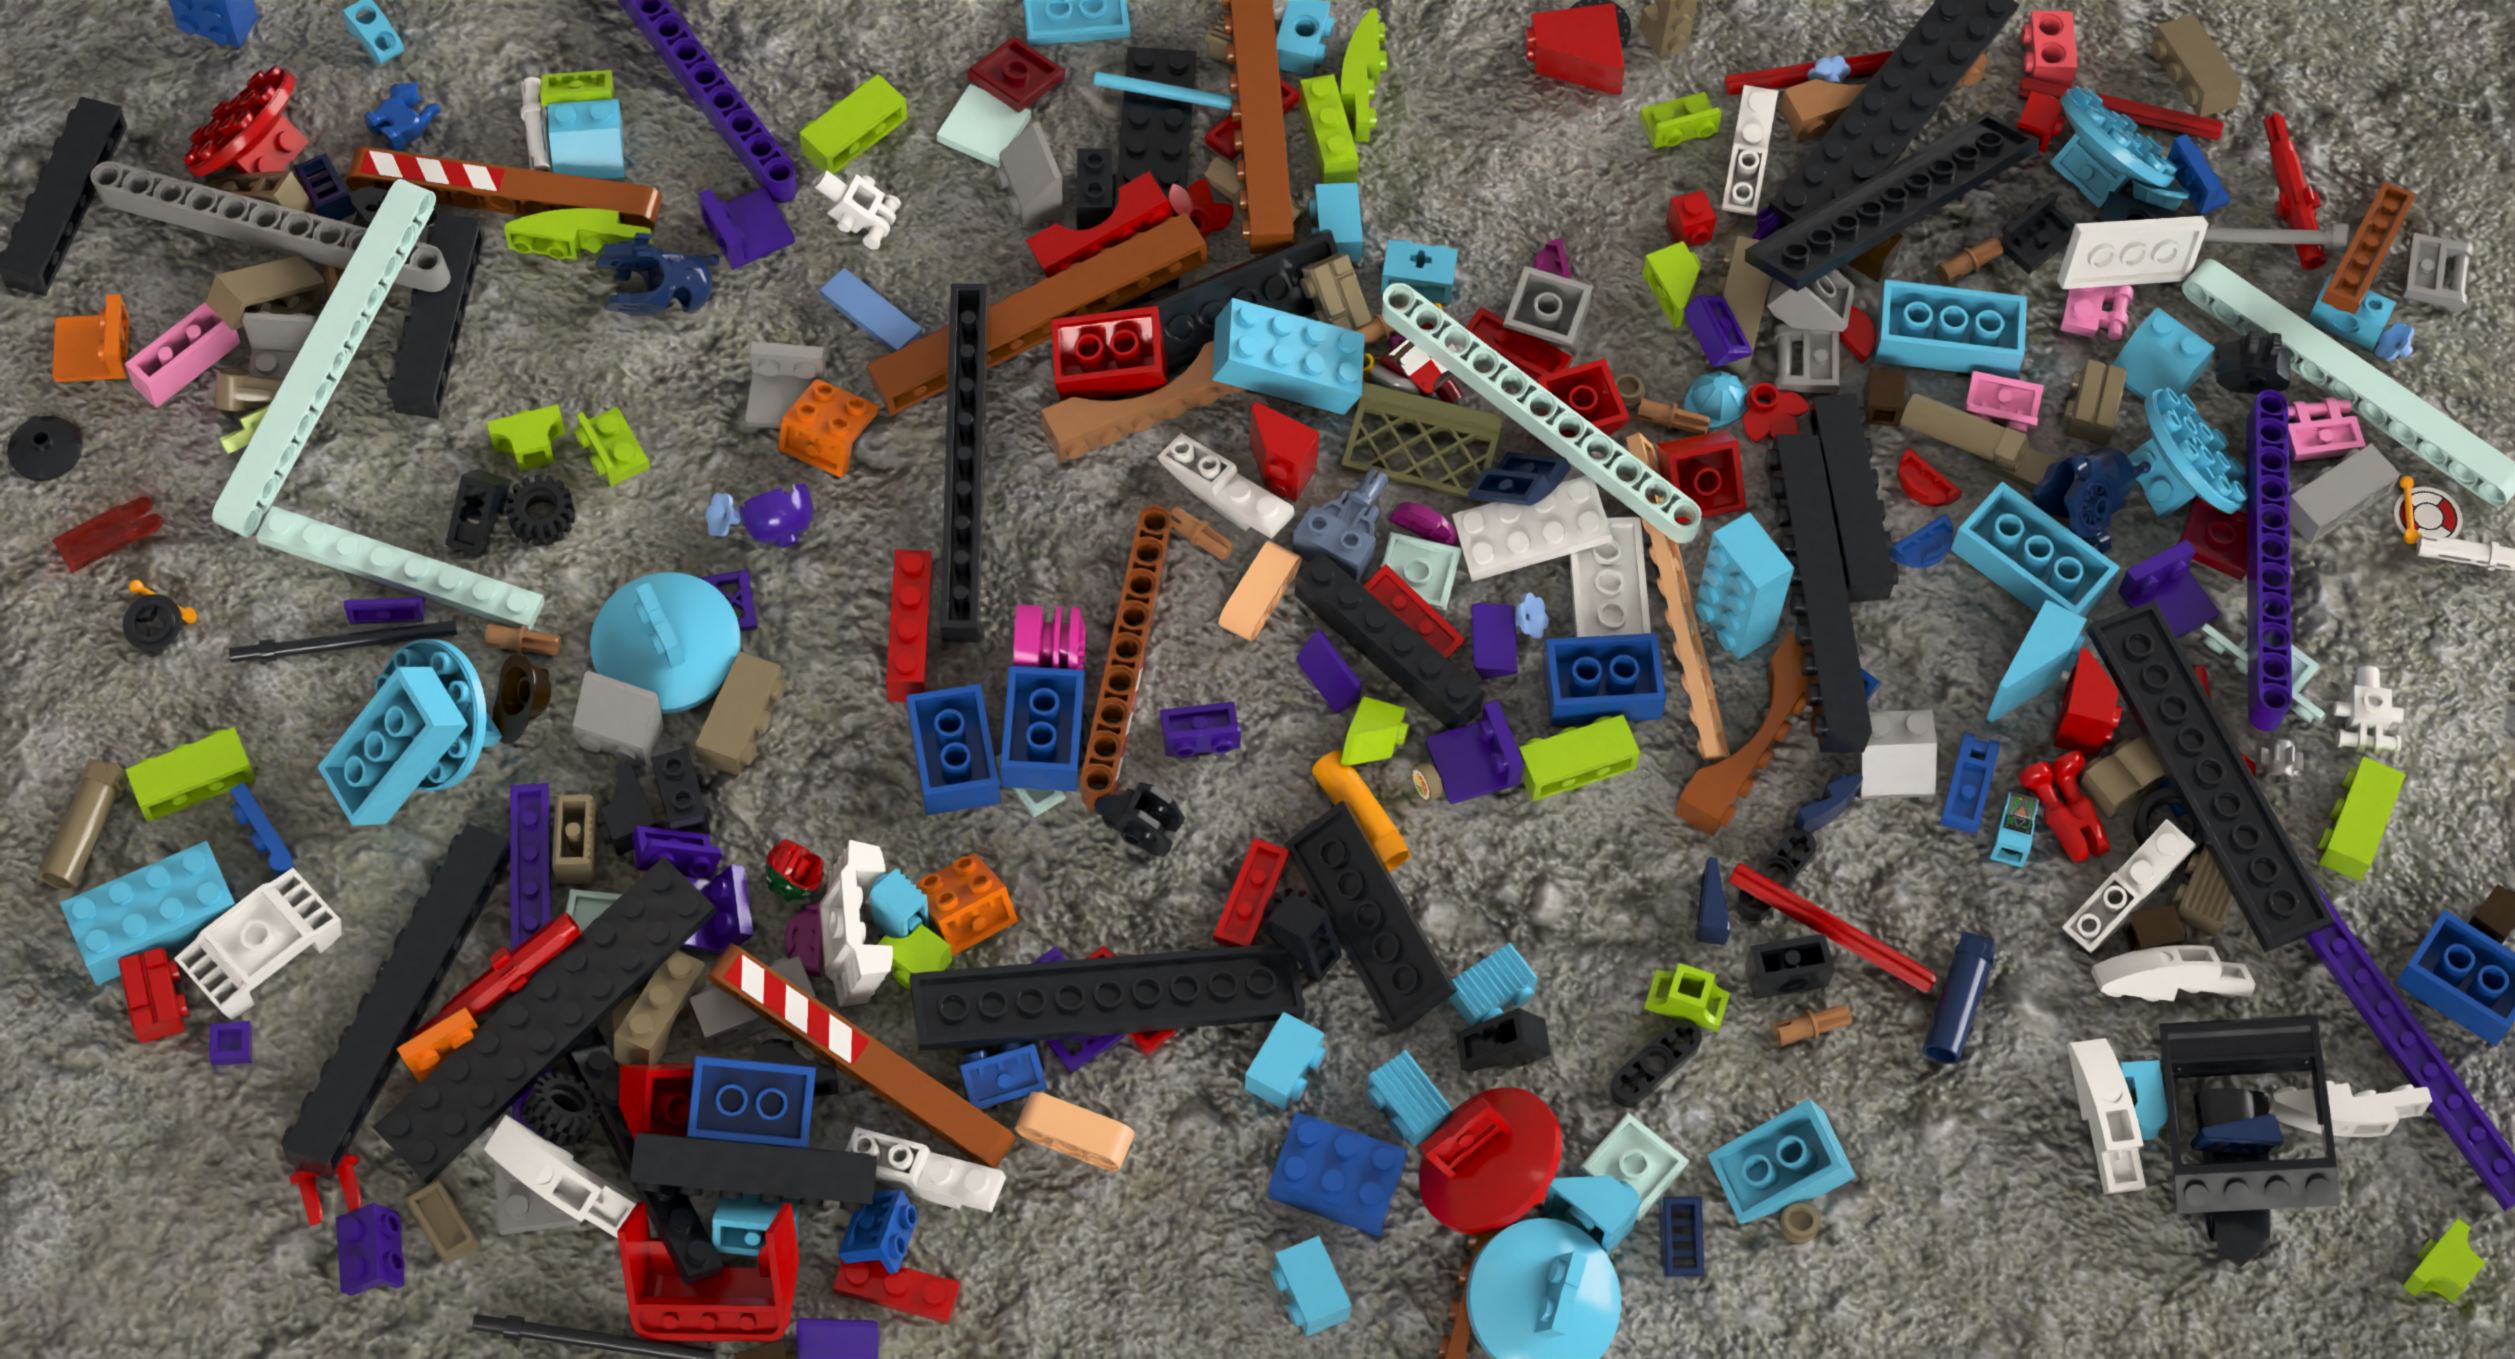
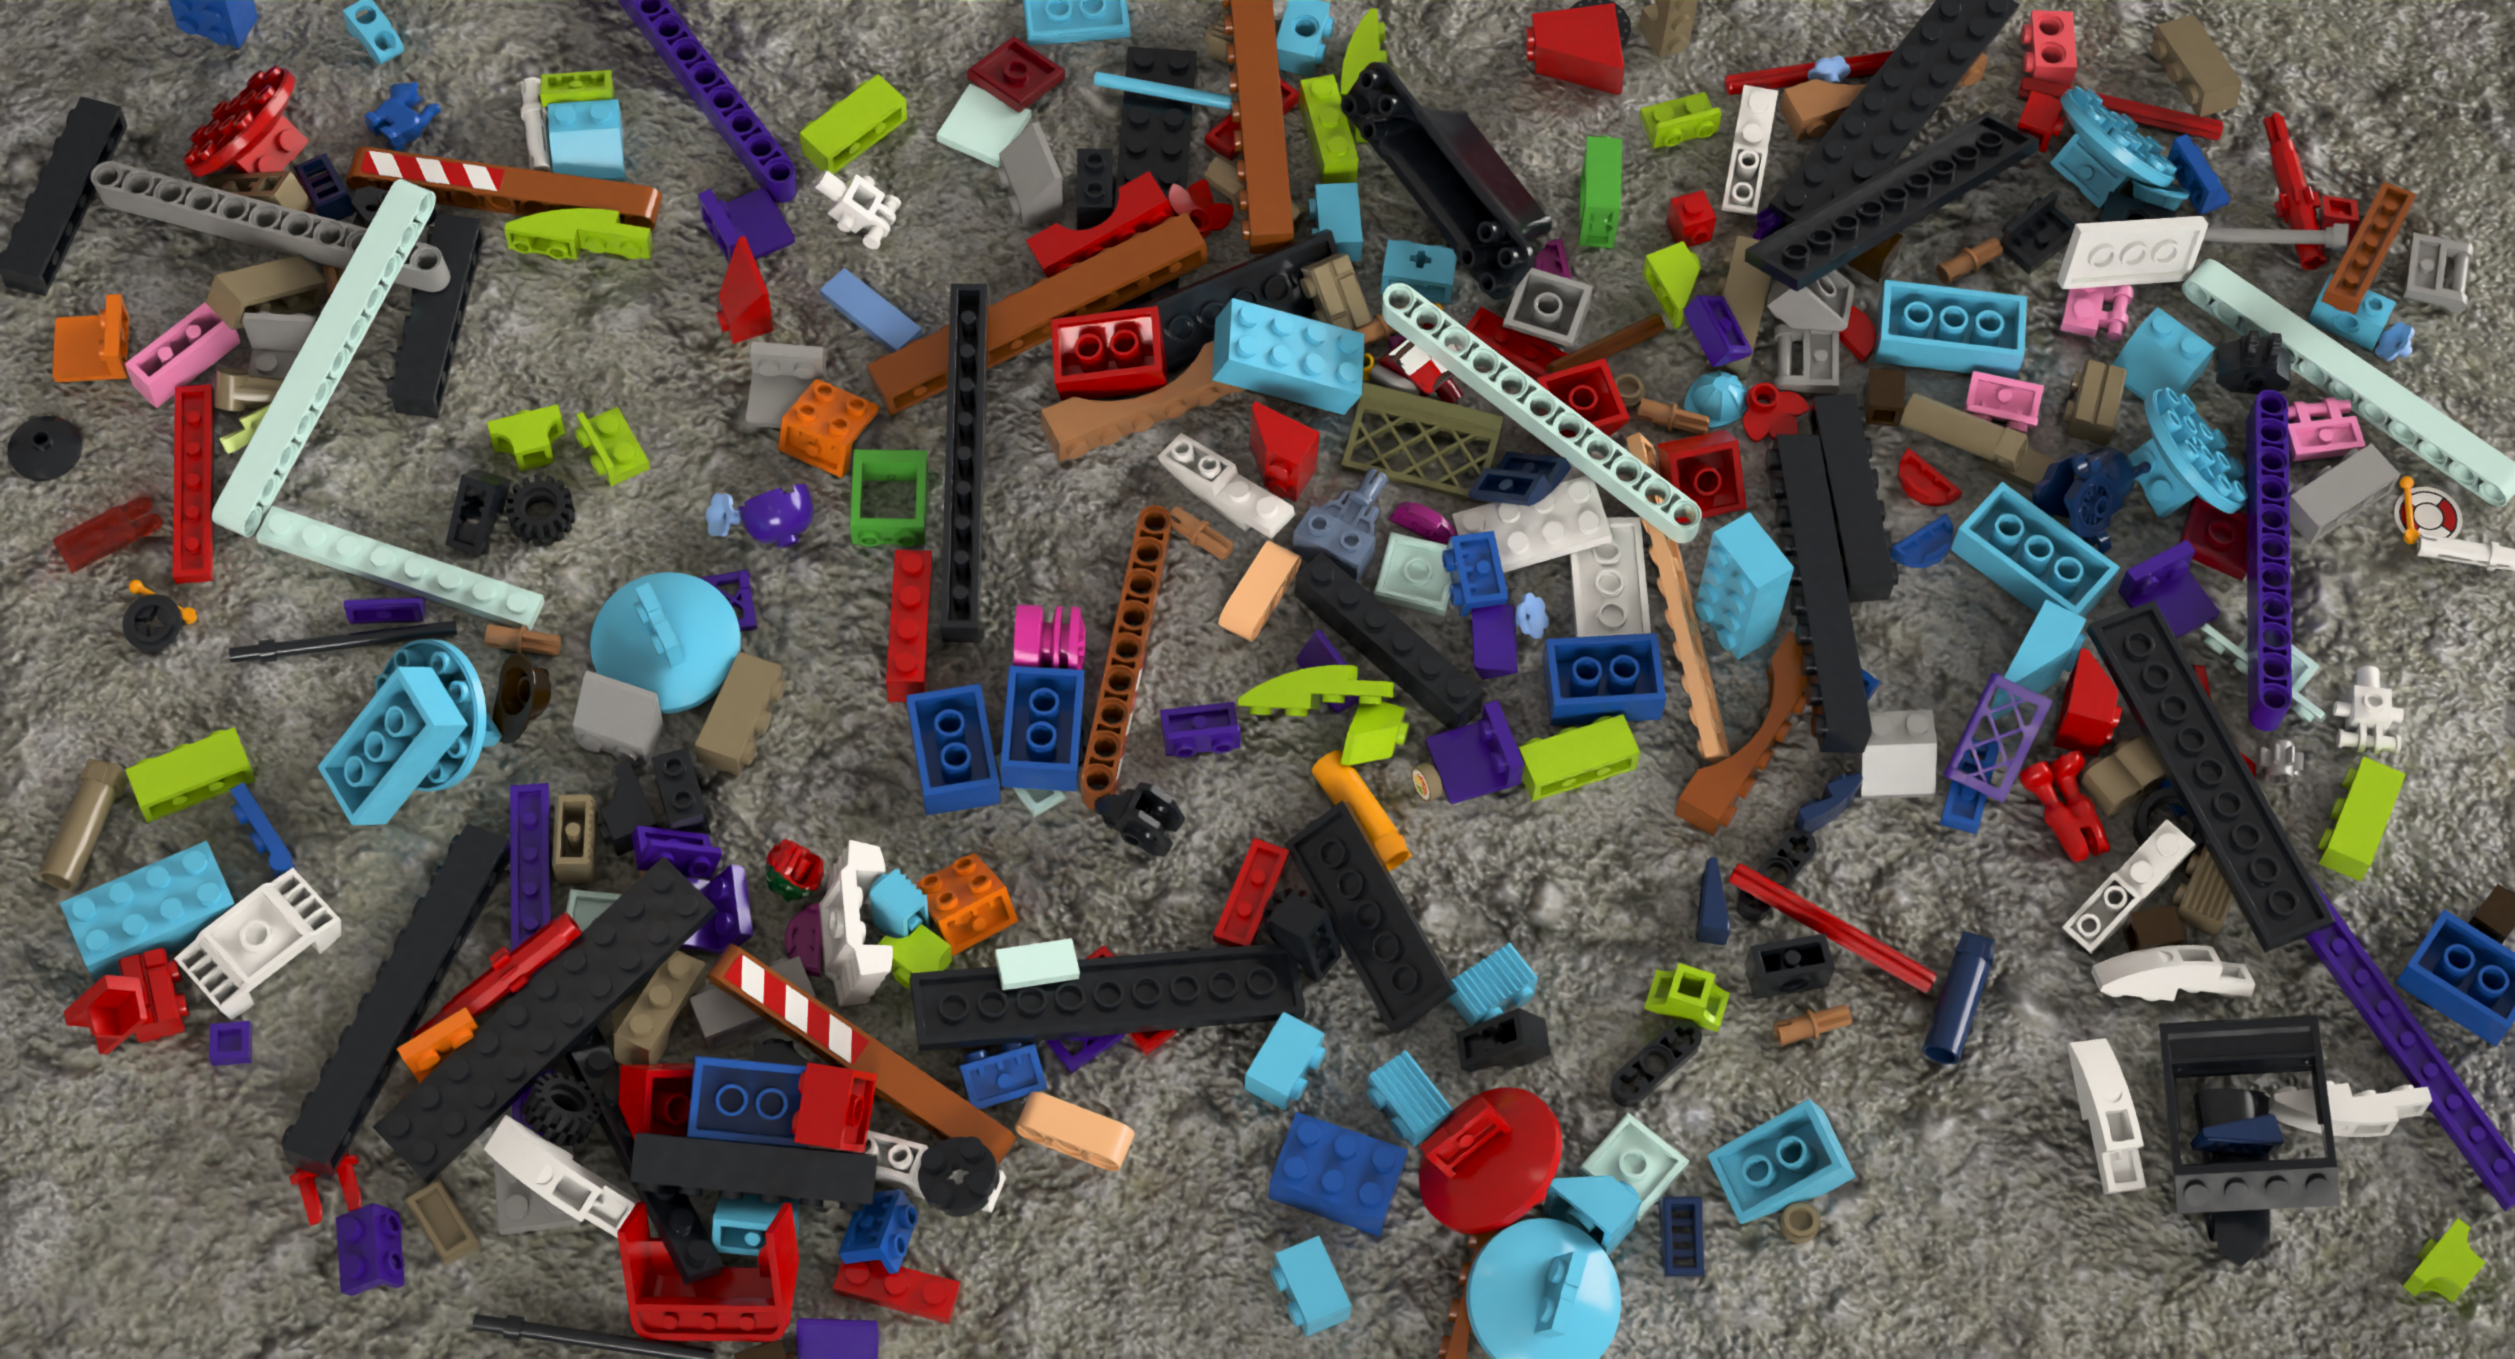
dark blue helmet [595,233,719,316] -> none
red plate [1363,564,1466,660] -> none
leg [1990,791,2039,868] -> none
medium azure leg [2119,1060,2168,1140] -> none
none -> red panel [64,975,147,1055]
none -> red plate [173,384,214,584]
none -> red slope [715,236,773,344]
none -> red slope [792,1062,878,1153]
none -> bright green window [850,449,928,547]
none -> black plate [918,1136,1000,1217]
none -> light aqua tile [995,938,1080,990]
none -> lime slope [1238,665,1394,717]
none -> black piece [1341,61,1552,300]
none -> blue bracket [1442,531,1509,617]
none -> reddish brown axle [1546,313,1665,374]
none -> bright green window [1578,135,1622,248]
none -> dark purple window [1943,672,2053,803]
none -> red bracket [2319,195,2359,247]

